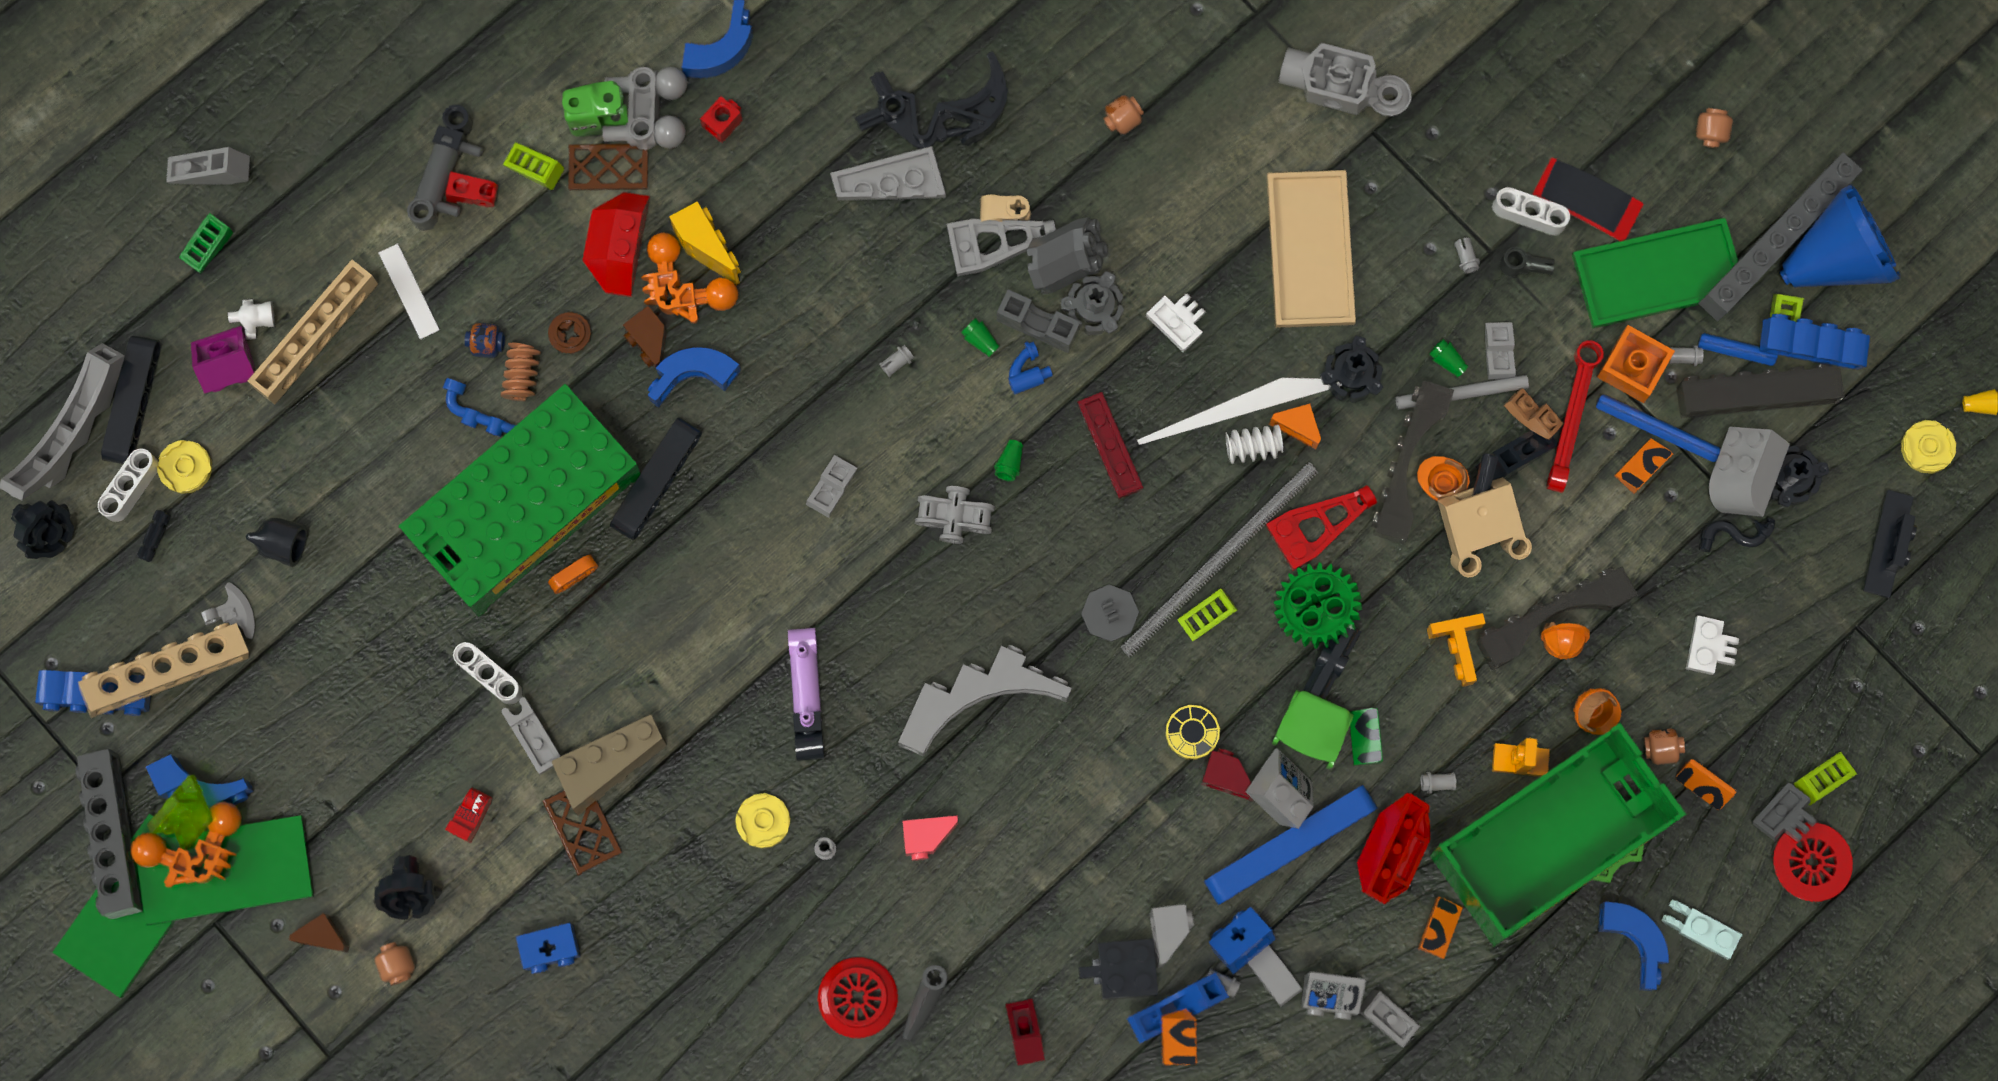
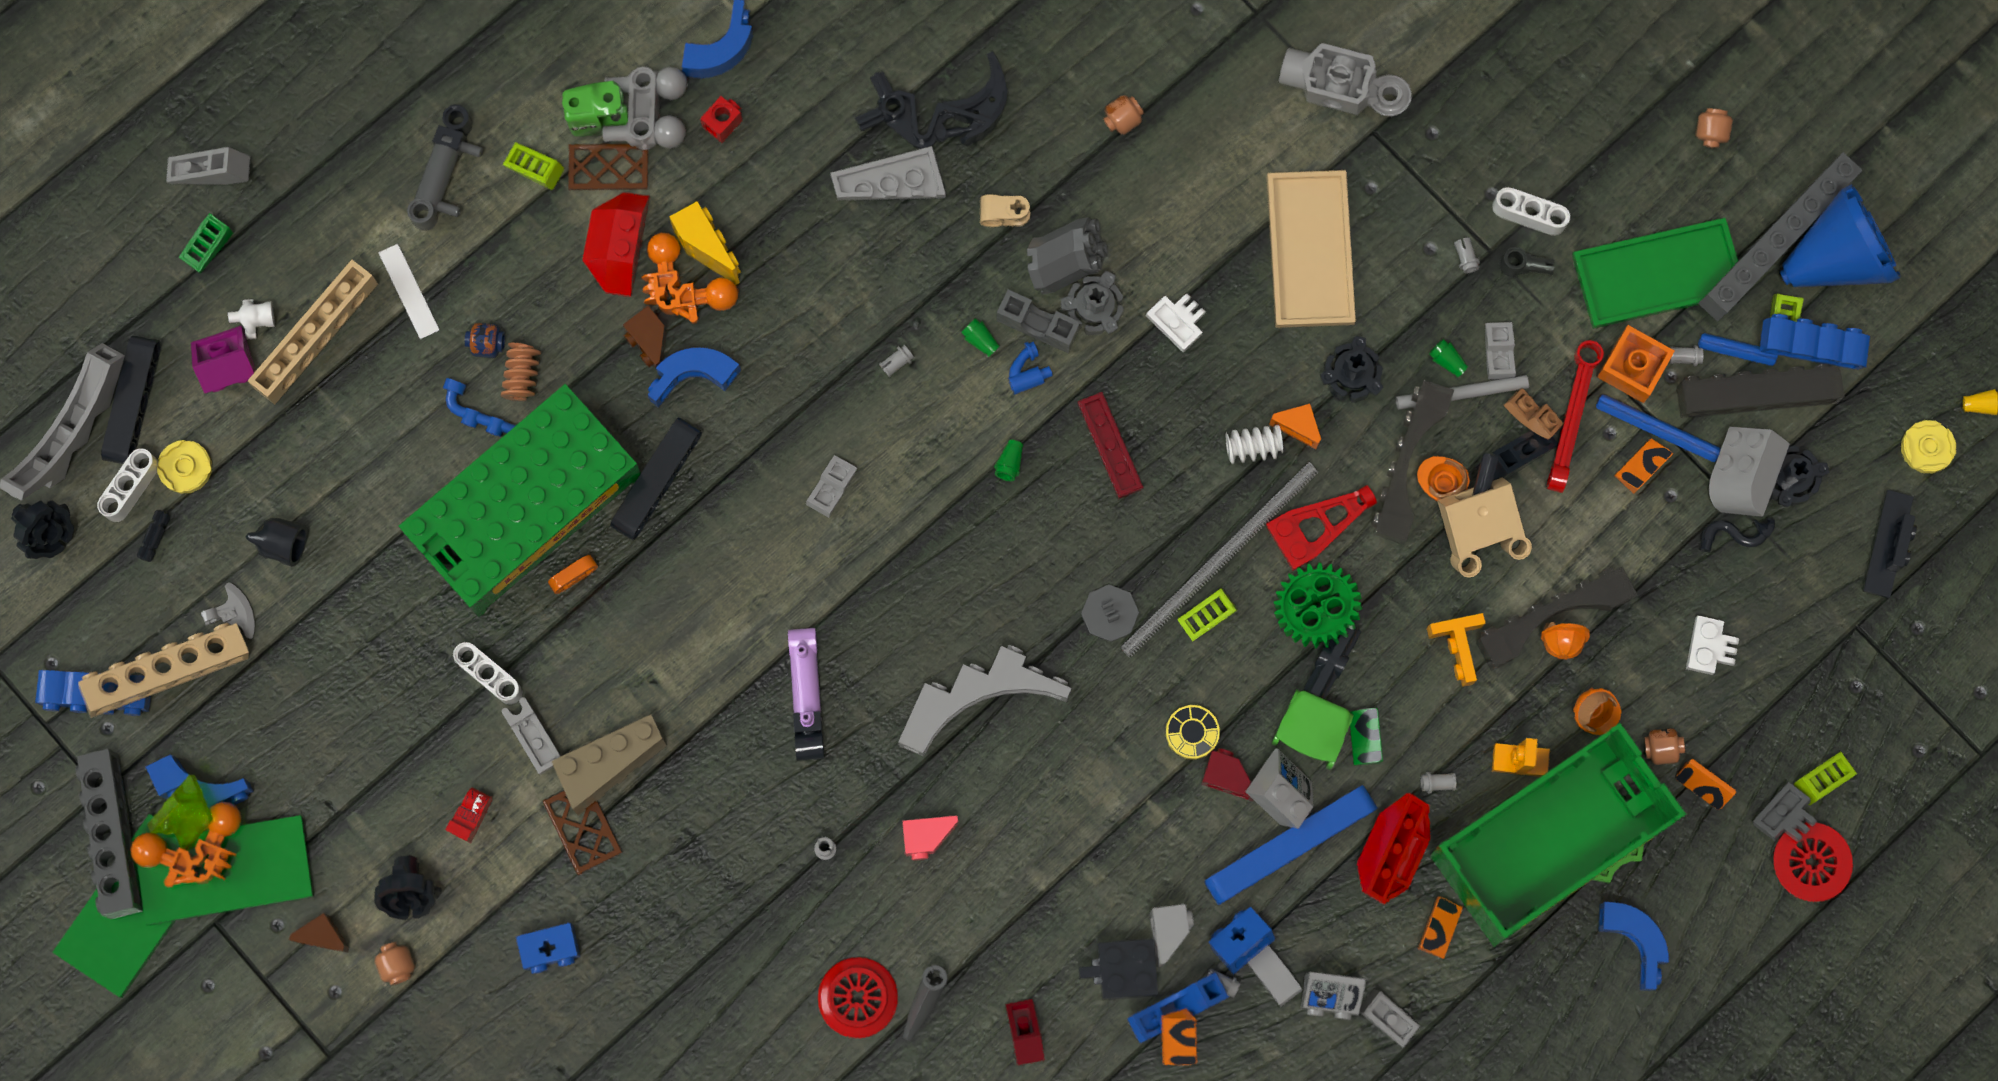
red leg [446,172,498,207] -> none
reddish brown gear [548,312,591,355] -> none
light yellow tile [736,793,790,849] -> none
light grey axle [915,486,995,544] -> none
light grey plate [947,219,1056,277] -> none
white sticker [1137,378,1342,445] -> none
black sticker [1532,158,1643,241] -> none
light aqua hinge [1661,900,1742,960] -> none

